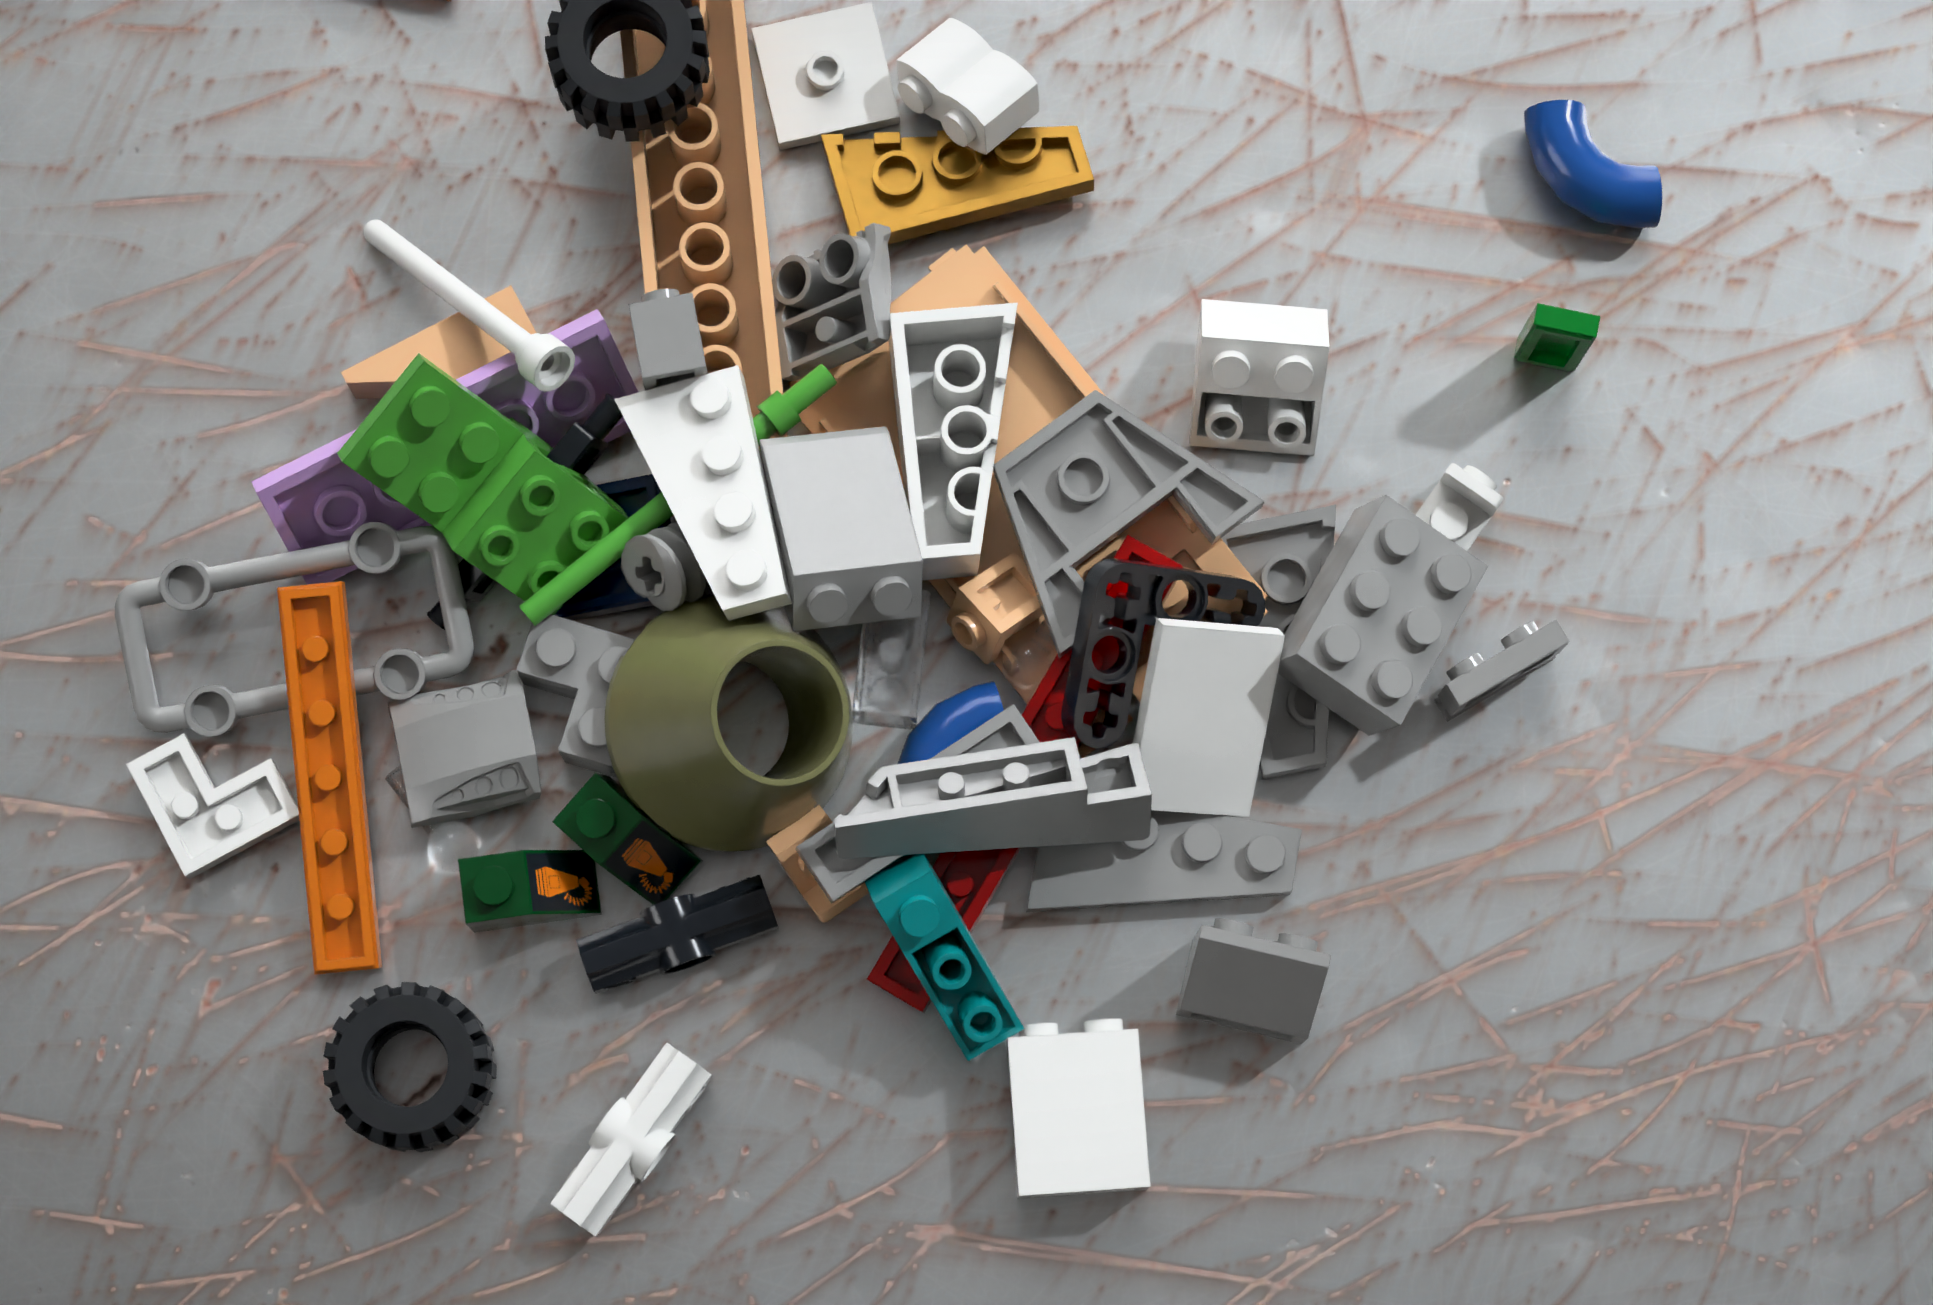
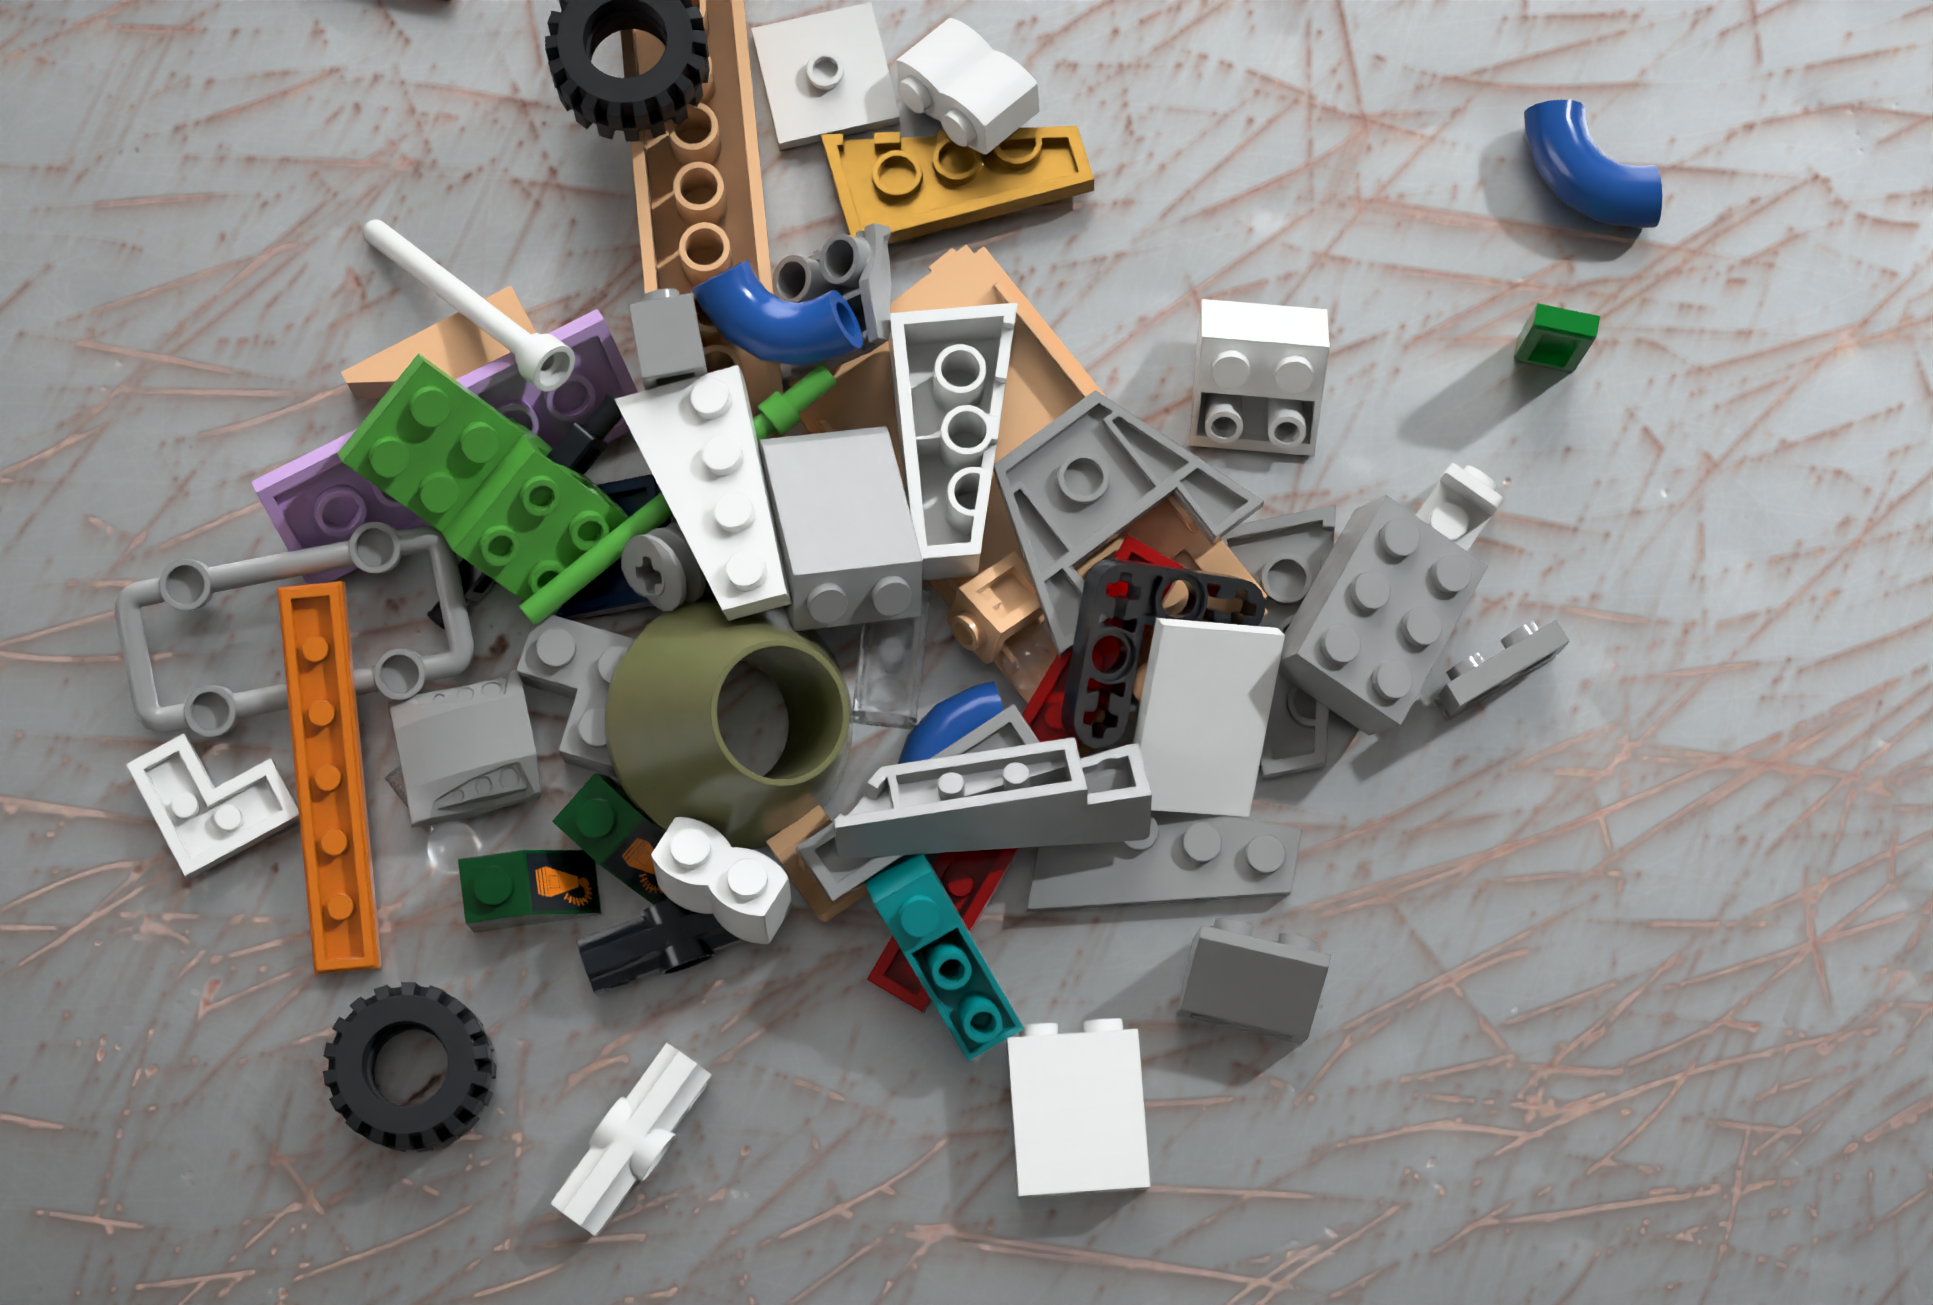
none -> white brick [651,817,793,944]
none -> blue cylinder [691,260,863,367]

